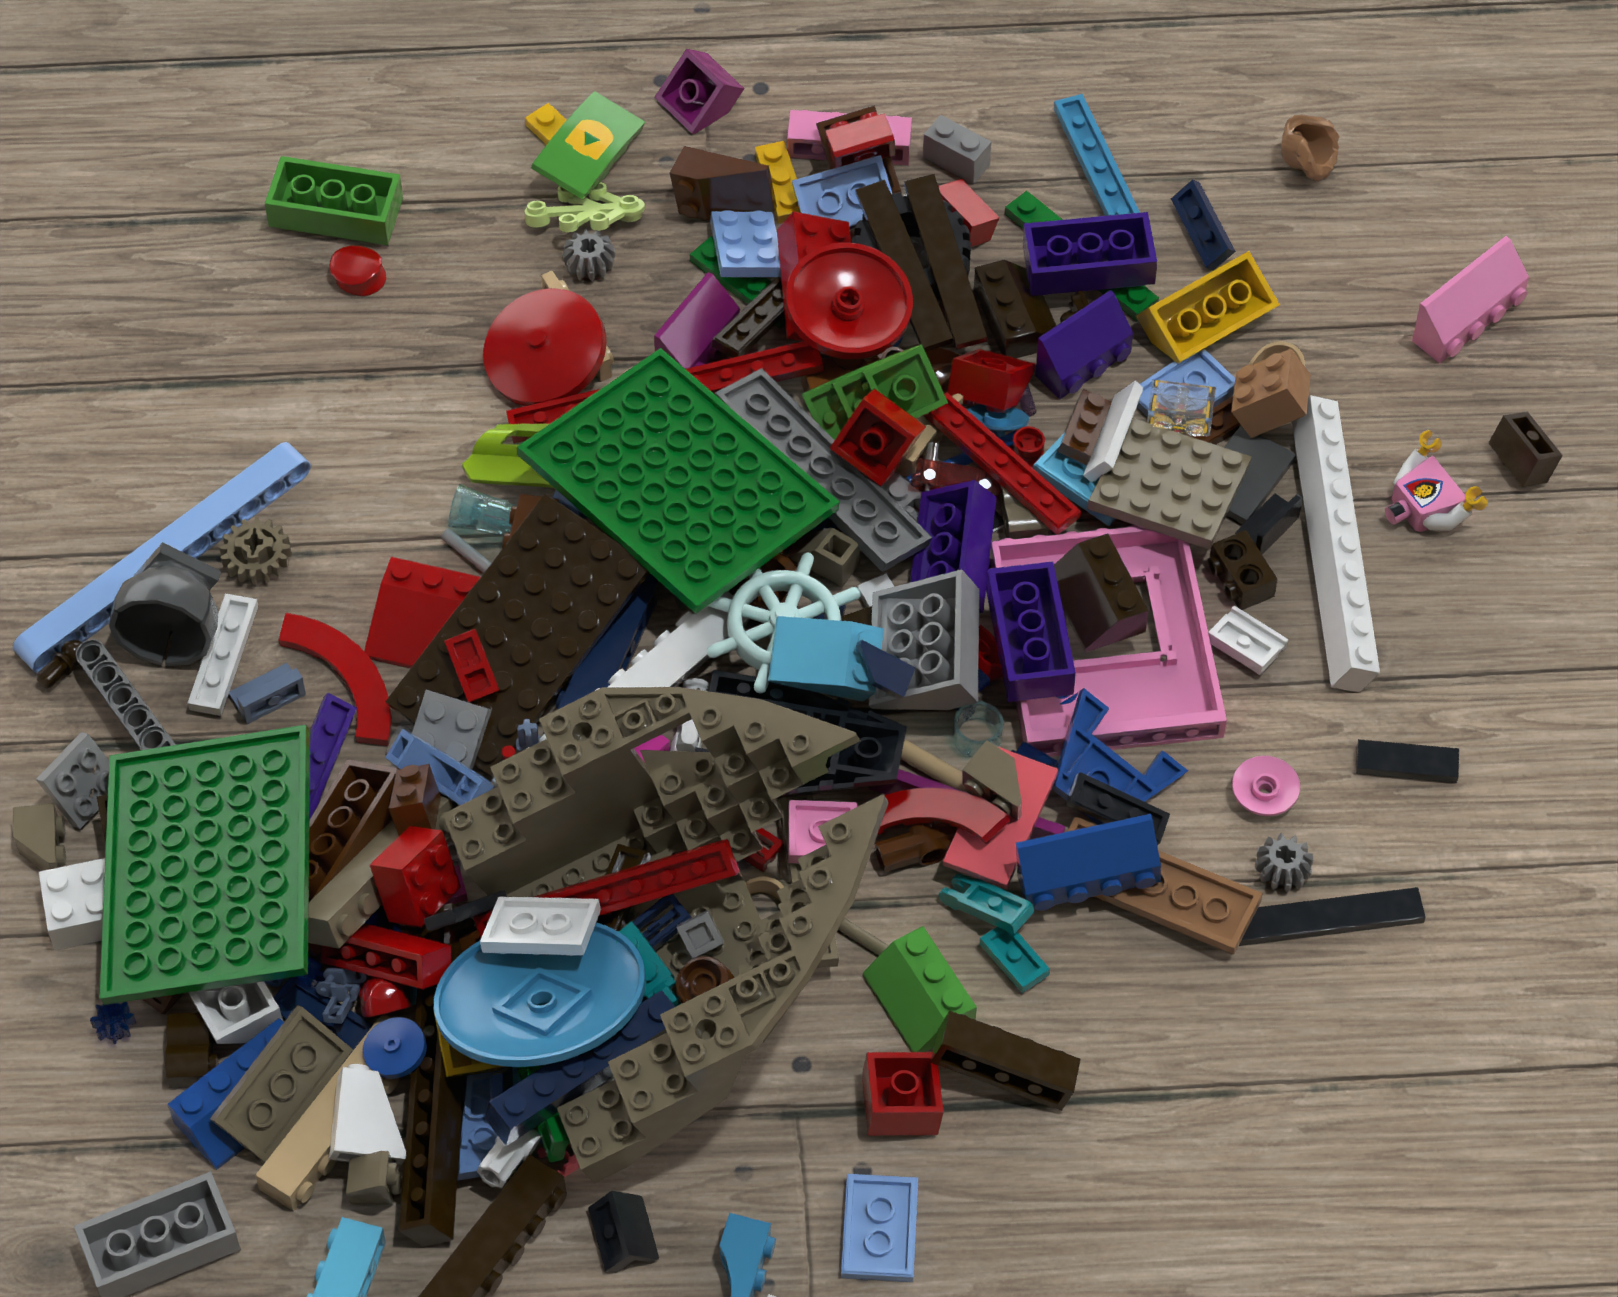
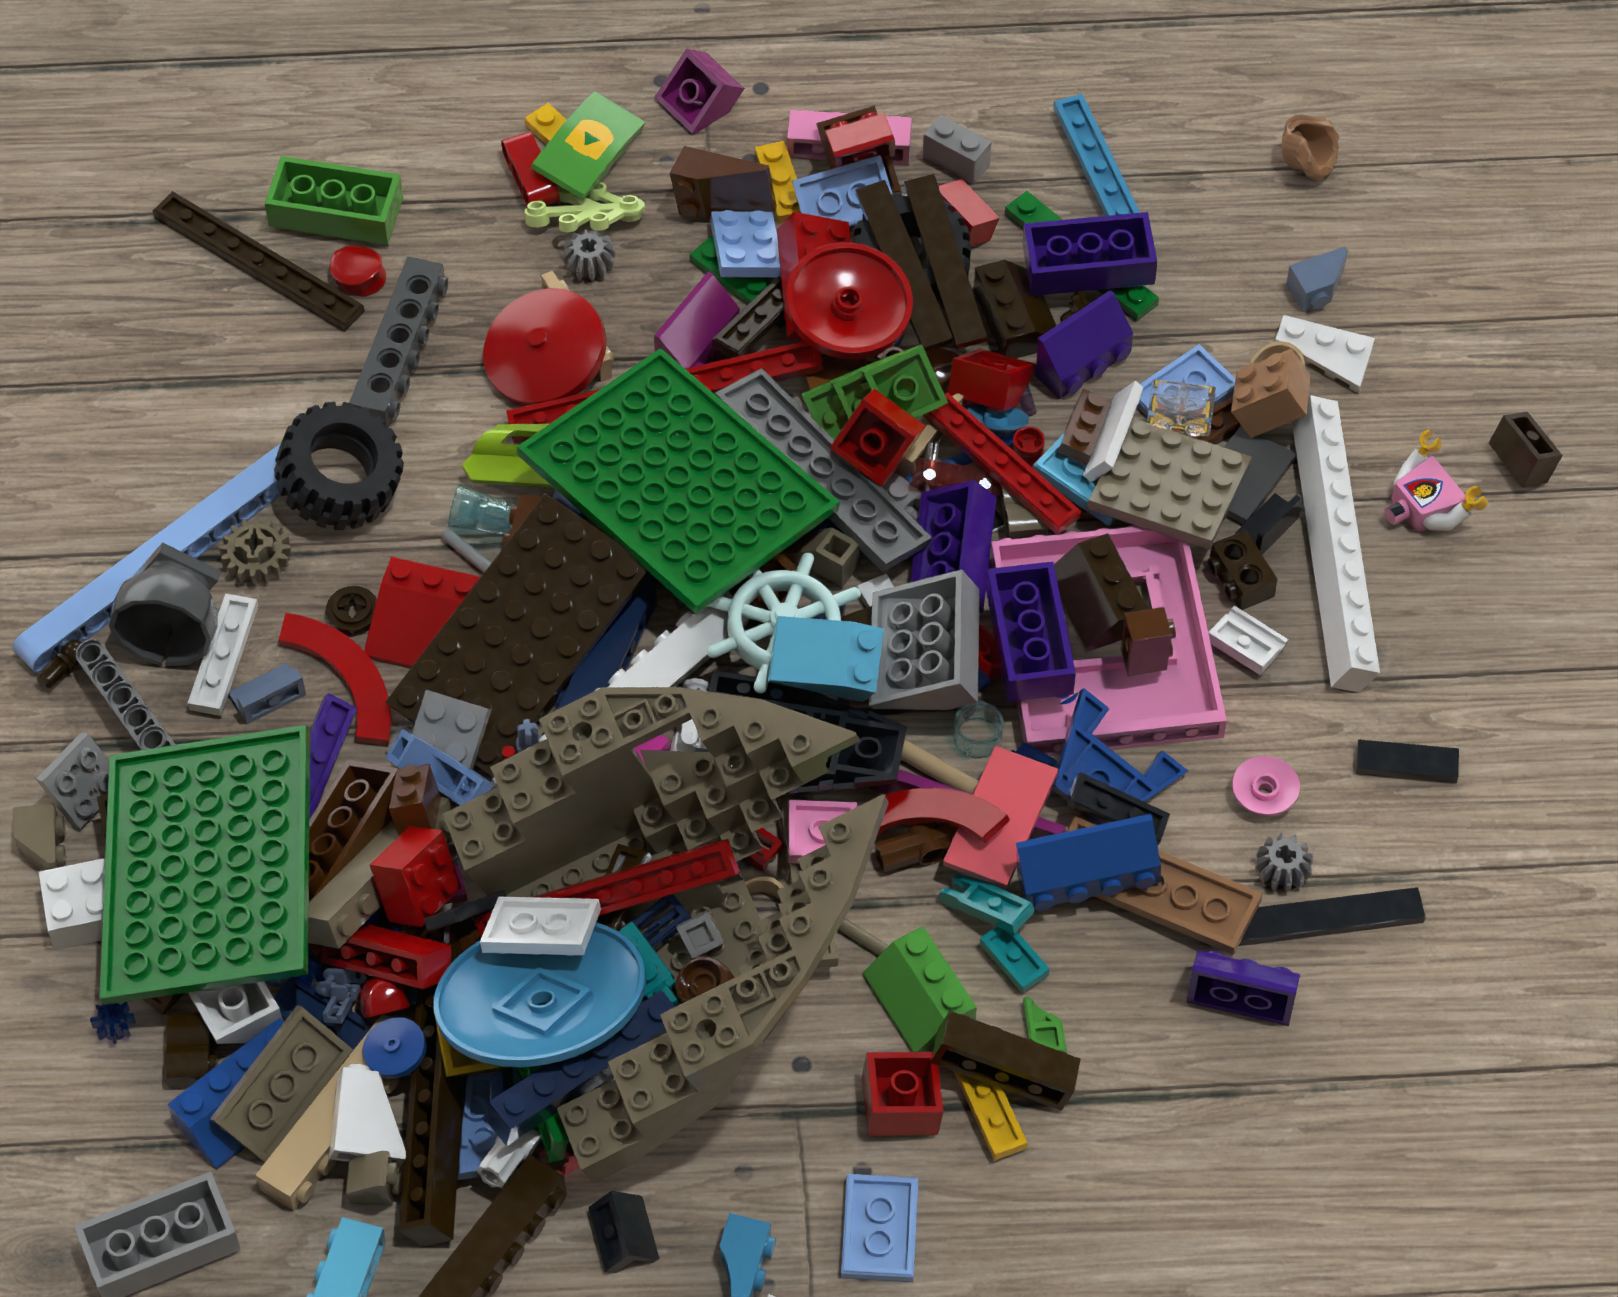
red slope [444,629,499,703] -> none
dark blue tile [856,640,916,699] -> none
dark tan slope [962,740,1022,821] -> none
yellow slope [1136,251,1280,363] -> none
dark blue plate [1171,179,1236,271] -> none
bright pink slope [1412,236,1529,364] -> none
none -> dark brown tile [153,191,365,332]
none -> black tyre [274,401,404,530]
none -> dark brown gear [326,586,377,634]
none -> dark grey brick [349,256,448,429]
none -> red beam [501,131,560,206]
none -> yellow plate [953,1071,1028,1161]
none -> bright green tile [1023,997,1067,1053]
none -> reddish brown brick [1120,607,1176,676]
none -> dark purple slope [1186,951,1300,1026]
none -> white wing [1275,315,1375,394]
none -> sand blue slope [1286,247,1348,312]

